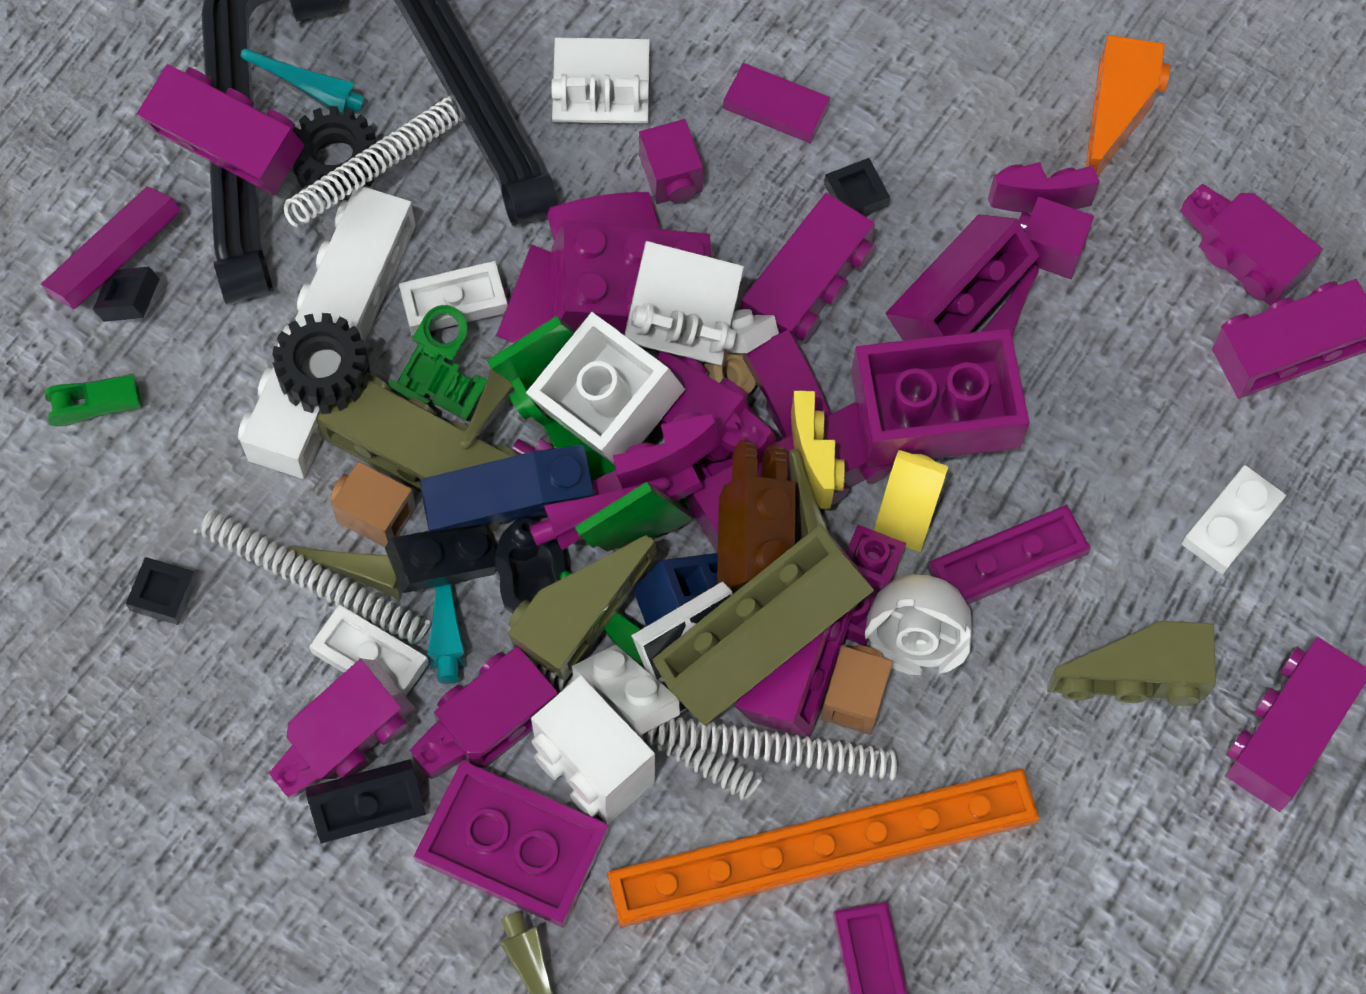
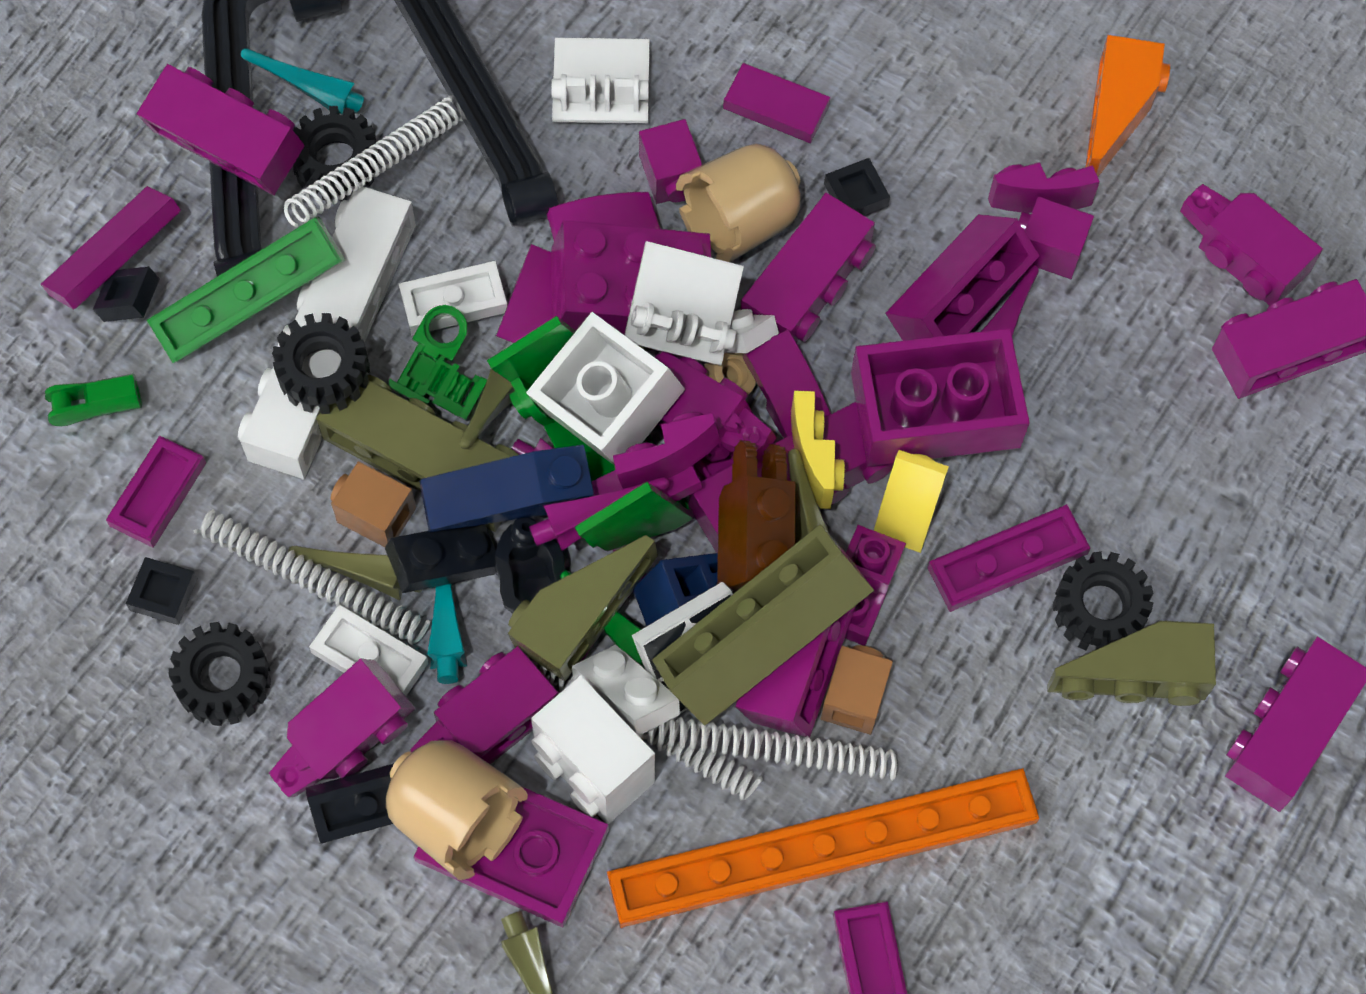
white cylinder [865,574,972,675] -> none
white plate [1182,465,1286,575] -> none
none -> magenta tile [106,435,206,548]
none -> green tile [147,217,345,363]
none -> black tyre [168,622,271,726]
none -> tan cylinder [386,740,528,880]
none -> tan cylinder [676,144,801,262]
none -> black tyre [1053,551,1154,651]

